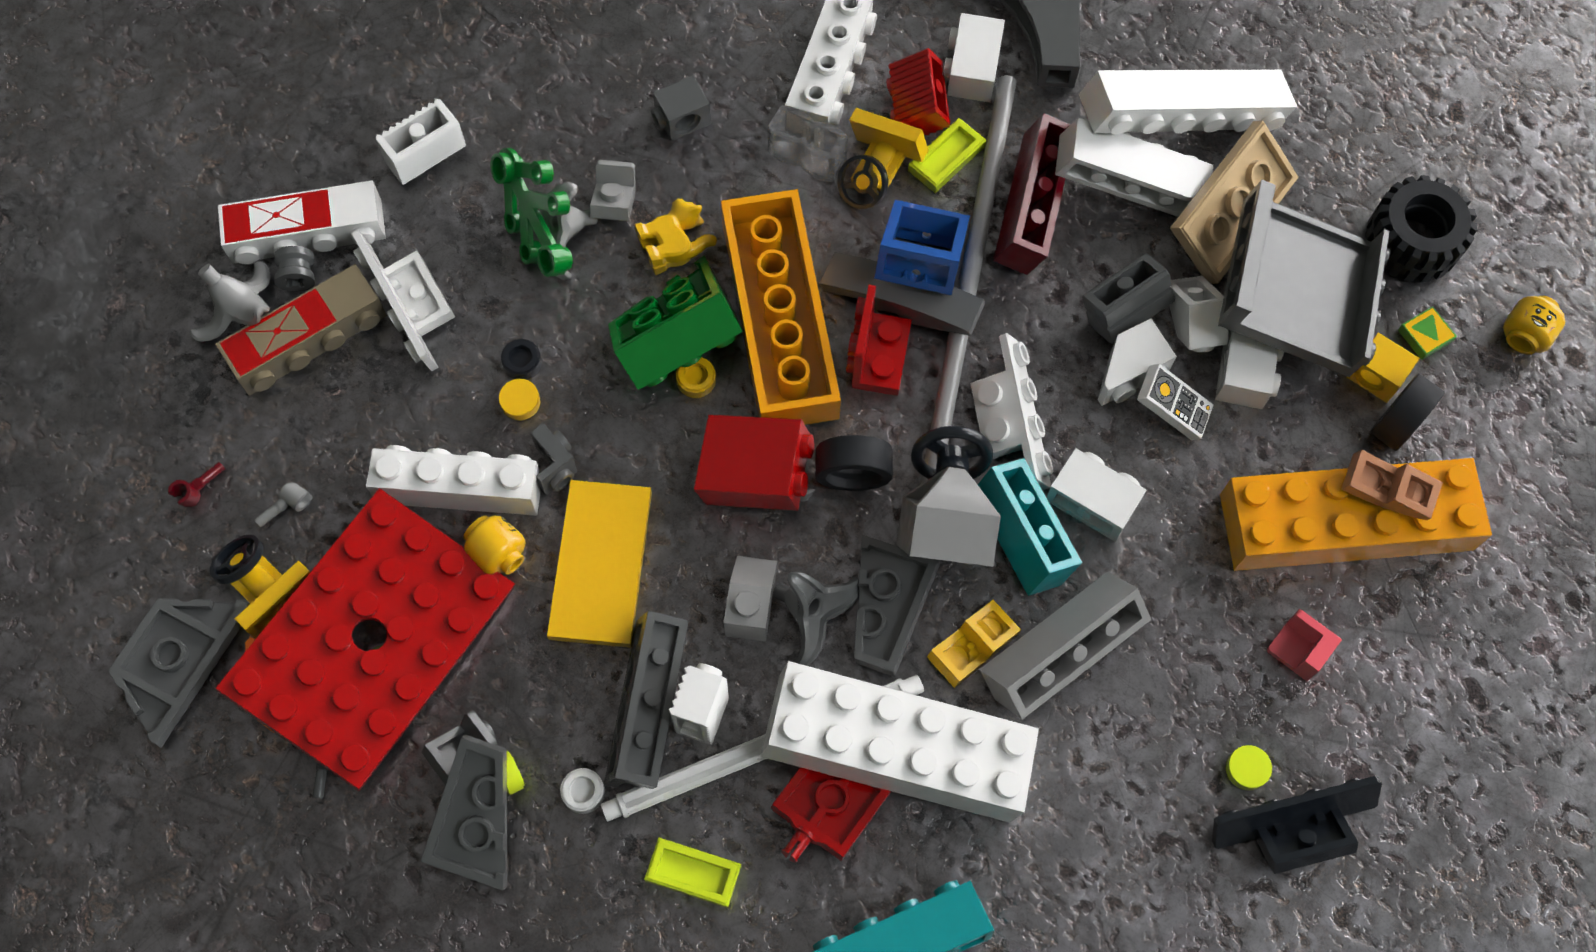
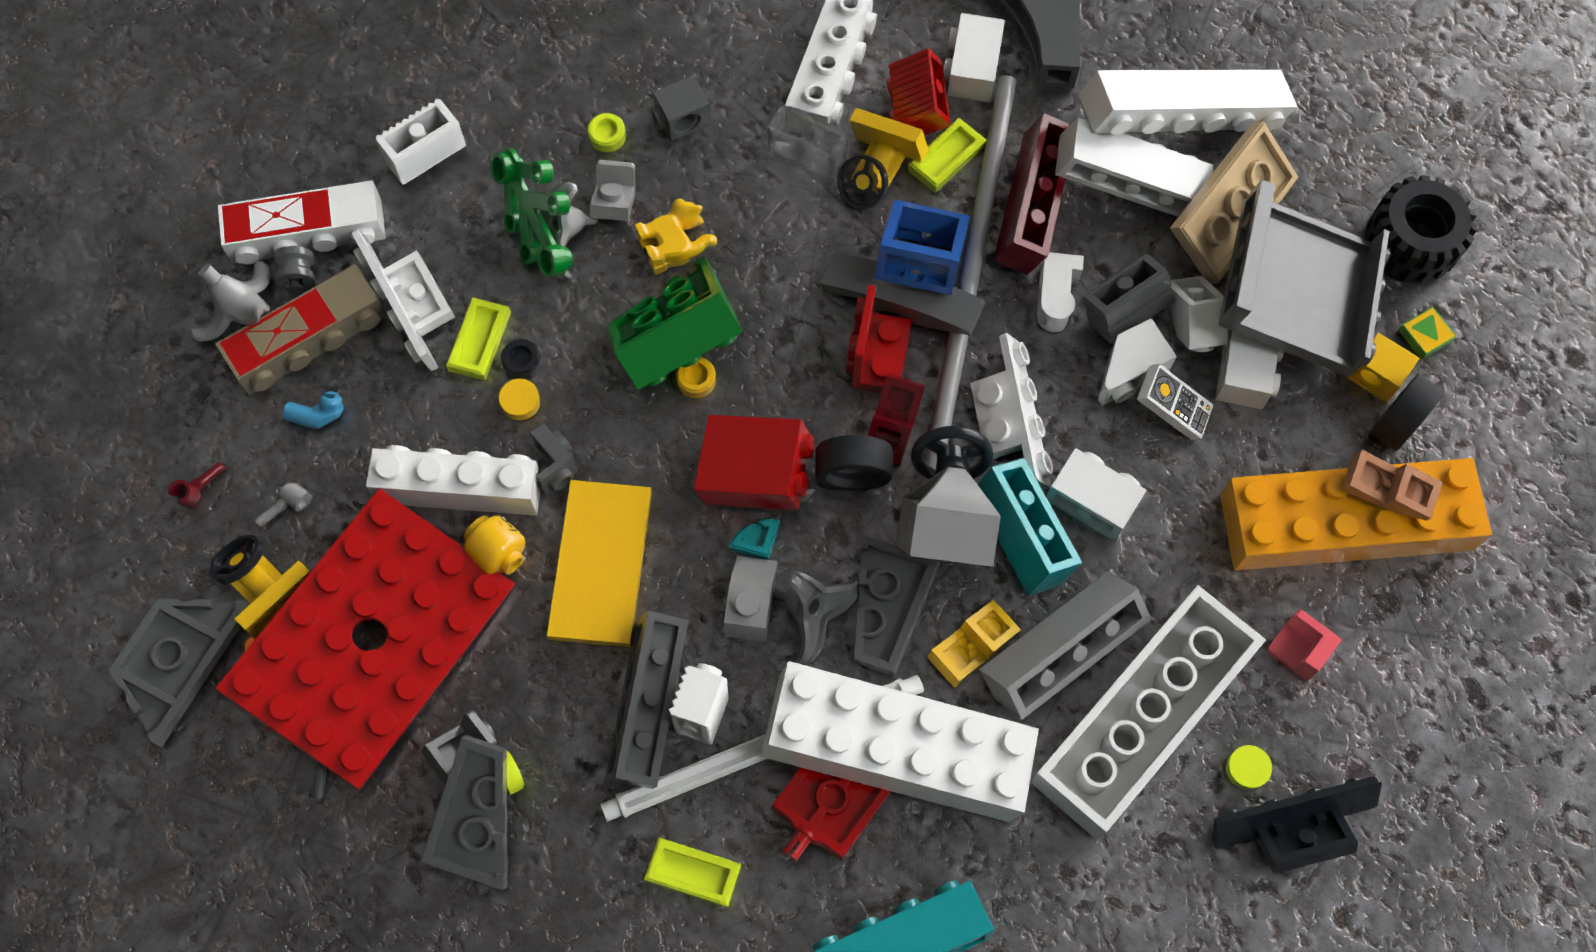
white tile [560,768,605,814] -> none
light orange brick [721,189,841,425] -> none
yellow head [1503,296,1566,355] -> none
none -> dark azure arm [283,391,344,429]
none -> neon yellow tile [446,297,511,381]
none -> neon yellow tile [588,113,626,152]
none -> teal tile [729,519,780,560]
none -> dark red slope [867,373,926,466]
none -> white brick [1030,585,1266,841]
none -> white leg [1037,252,1084,332]

